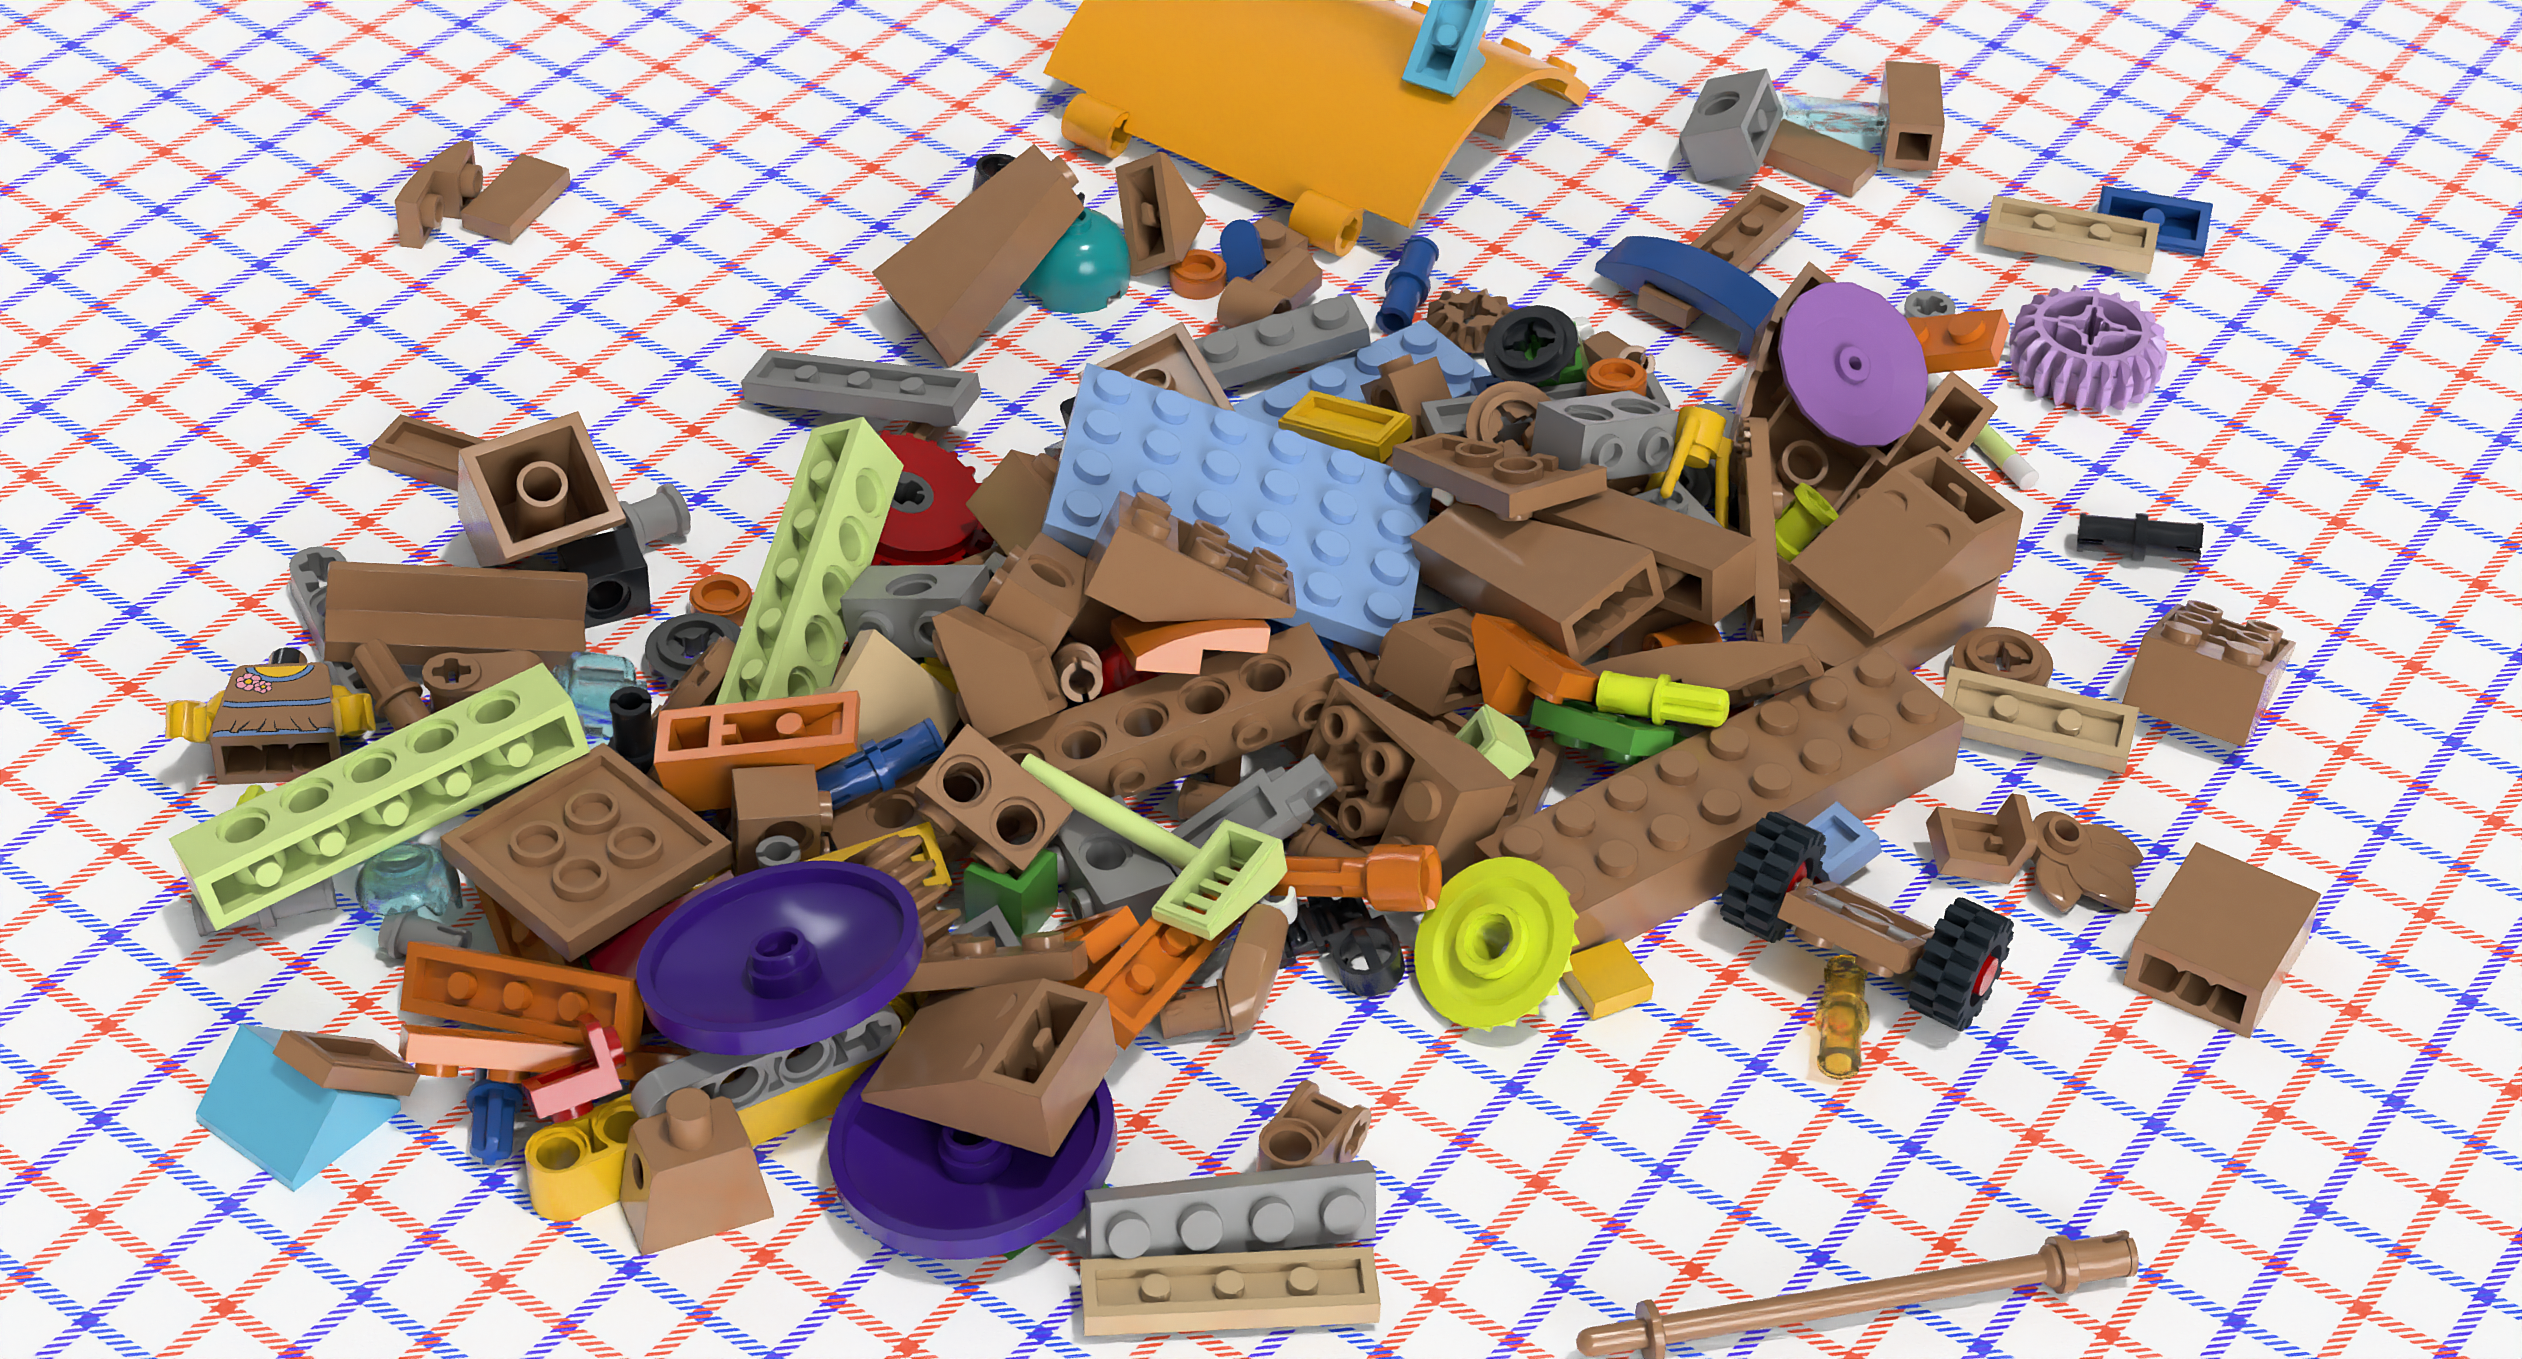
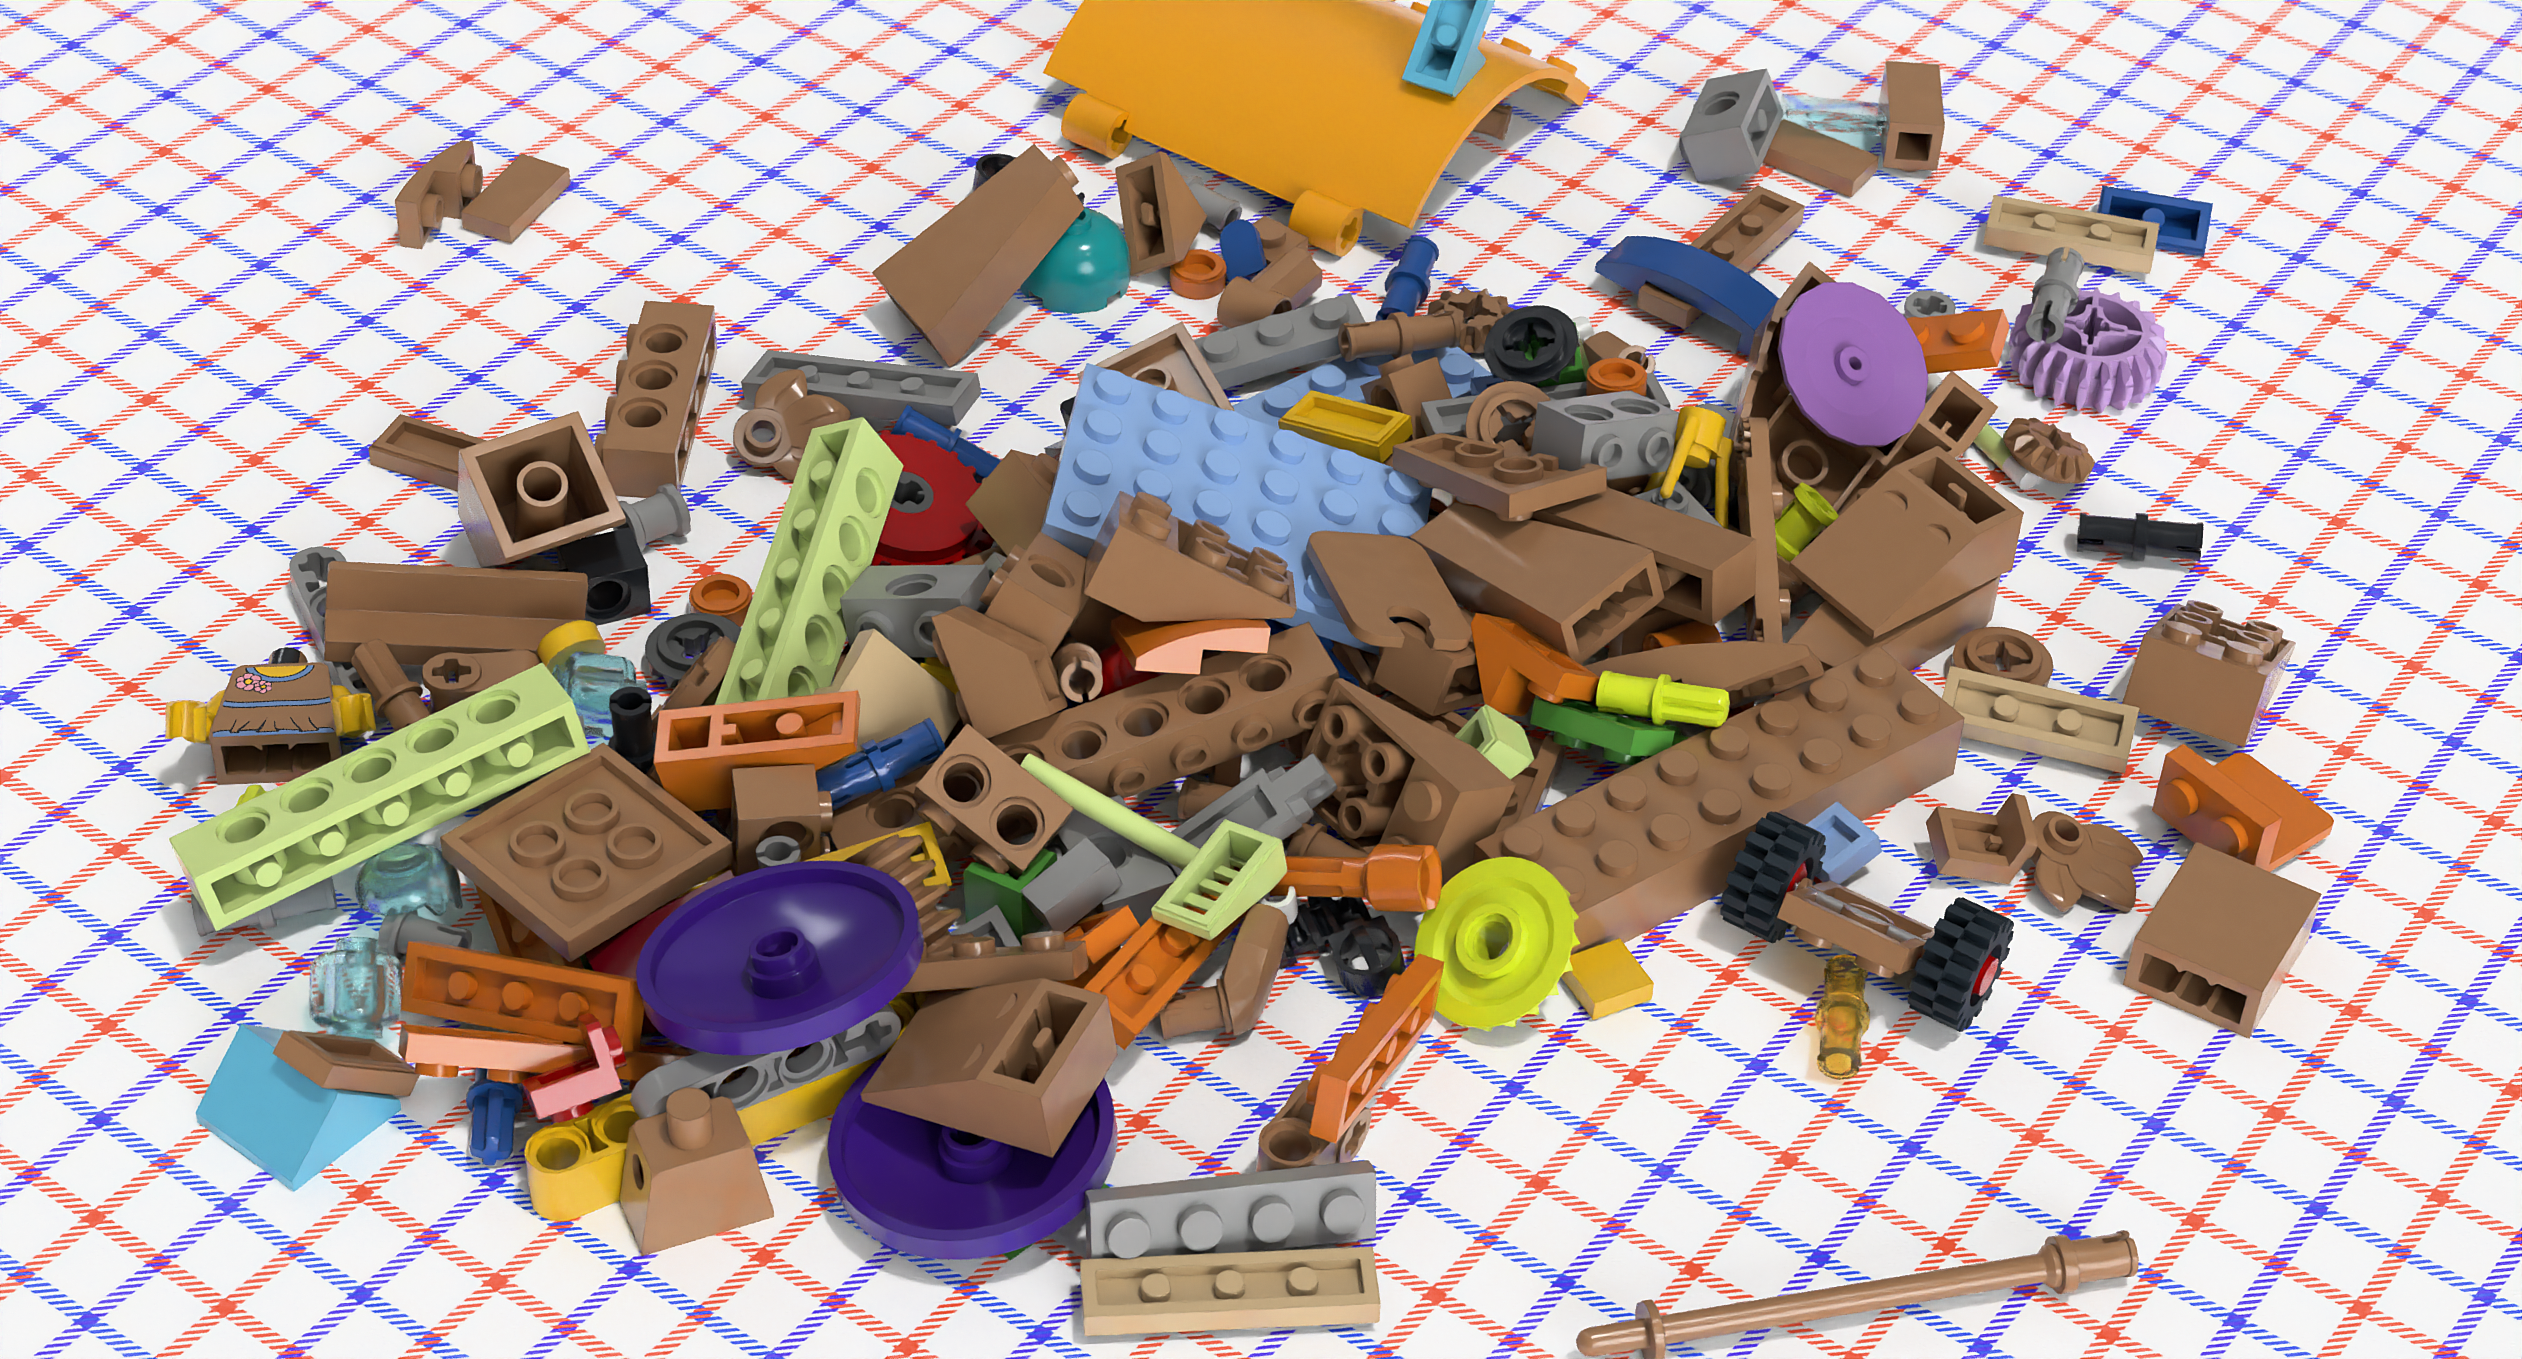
none -> clear light blue head [309,937,403,1040]
none -> yellow tile [537,620,606,676]
none -> medium nougat brick [594,301,718,498]
none -> medium nougat plate [733,369,851,482]
none -> blue axle [891,404,1002,483]
none -> light grey piece [1020,837,1123,932]
none -> light grey pin [1182,175,1242,234]
none -> medium nougat piece [1306,531,1472,651]
none -> orange plate [1306,954,1445,1144]
none -> medium nougat pin [1338,310,1461,362]
none -> medium nougat gear [2003,418,2096,484]
none -> light grey pin [2026,247,2084,343]
none -> orange bracket [2152,744,2334,872]

